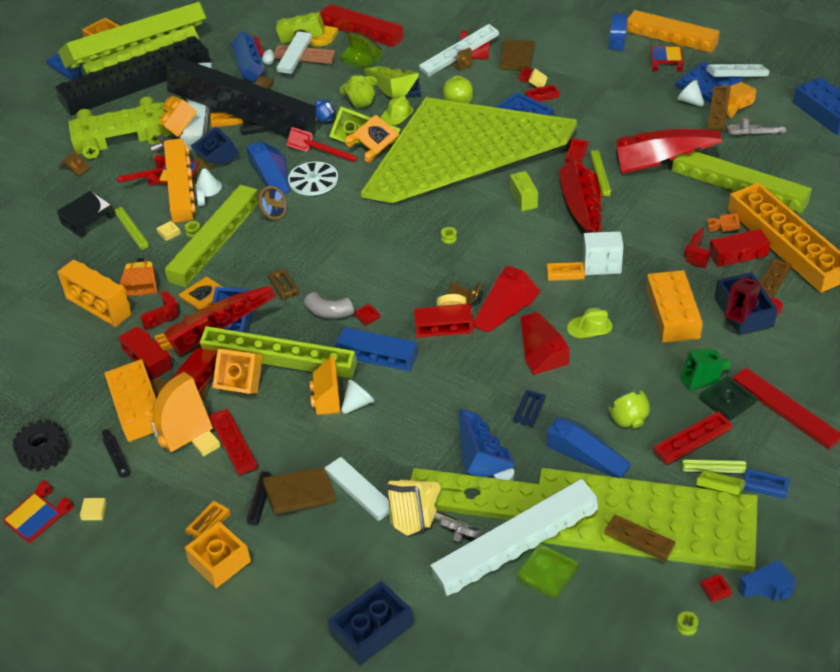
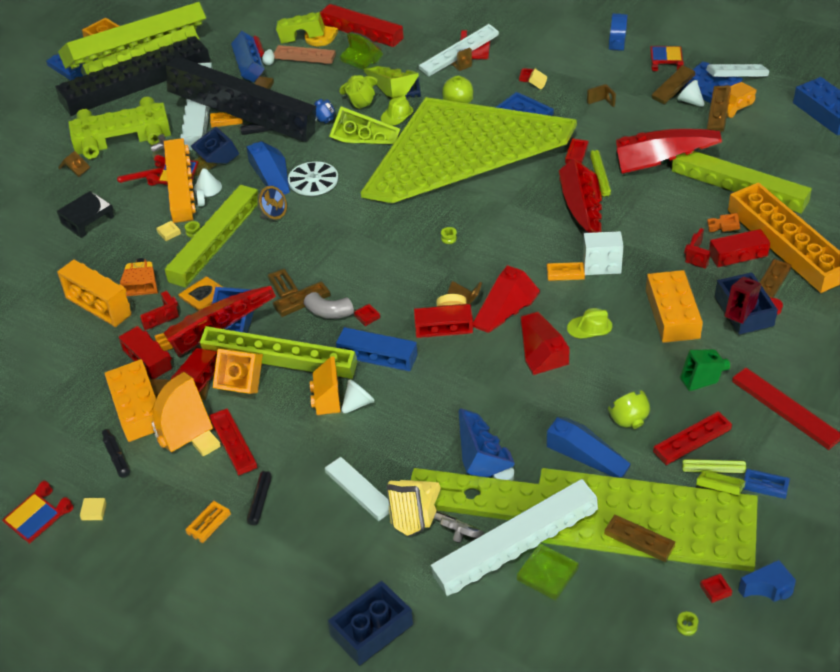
black tyre [13,420,69,472] -> none
lime axle [115,207,149,250] -> none
light orange brick [158,96,197,137] -> none
light orange brick [184,521,251,589] -> none
pearl gold tile [263,467,336,514] -> none
light aqua tile [277,32,312,74] -> none
red piece [286,127,357,162] -> none
light orange flag [346,115,399,163] -> none
pearl gold tile [499,39,535,71] -> none
lime brick [510,171,538,211] -> none
dark blue tile [514,390,546,428] -> none
red tile [525,84,560,102] -> none
light orange brick [627,10,720,53] -> none
clear green tile [699,375,758,421] -> none
light grey piece [726,118,786,134] -> none
none -> pearl gold tile [273,281,331,317]
none -> pearl gold bracket [587,84,616,107]
none -> pearl gold tile [652,65,695,104]

